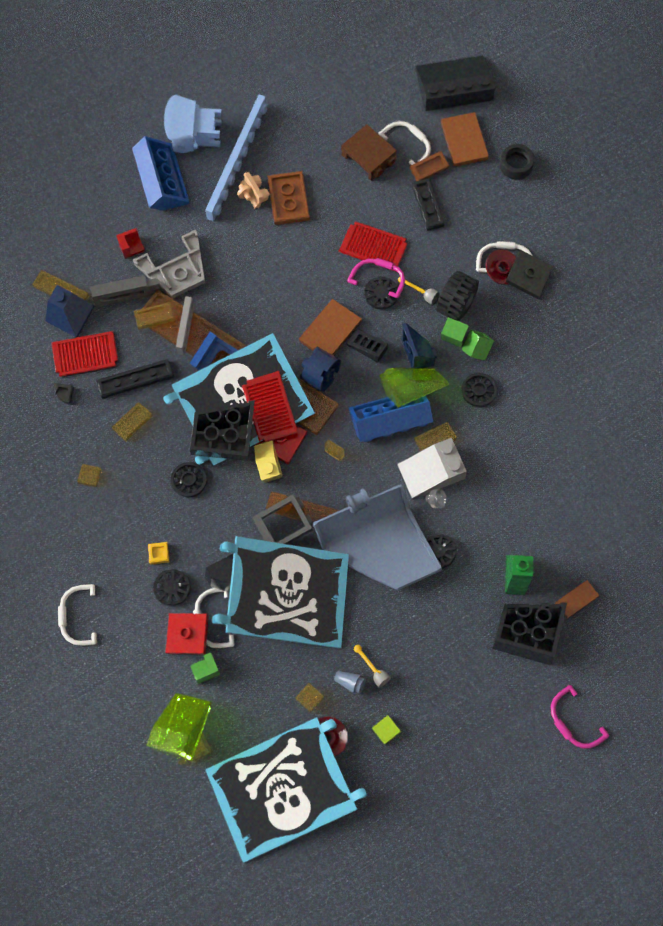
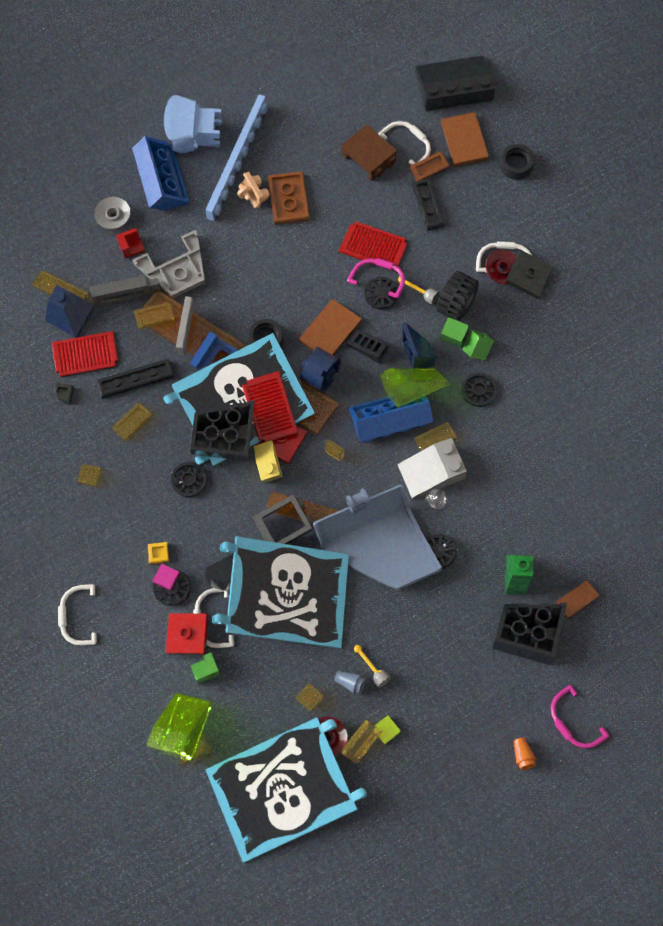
none -> light grey dish [94,197,130,229]
none -> dark pink tile [152,564,180,591]
none -> black tyre [249,319,284,348]
none -> clear yellow tile [341,720,382,764]
none -> orange cone [513,738,536,770]

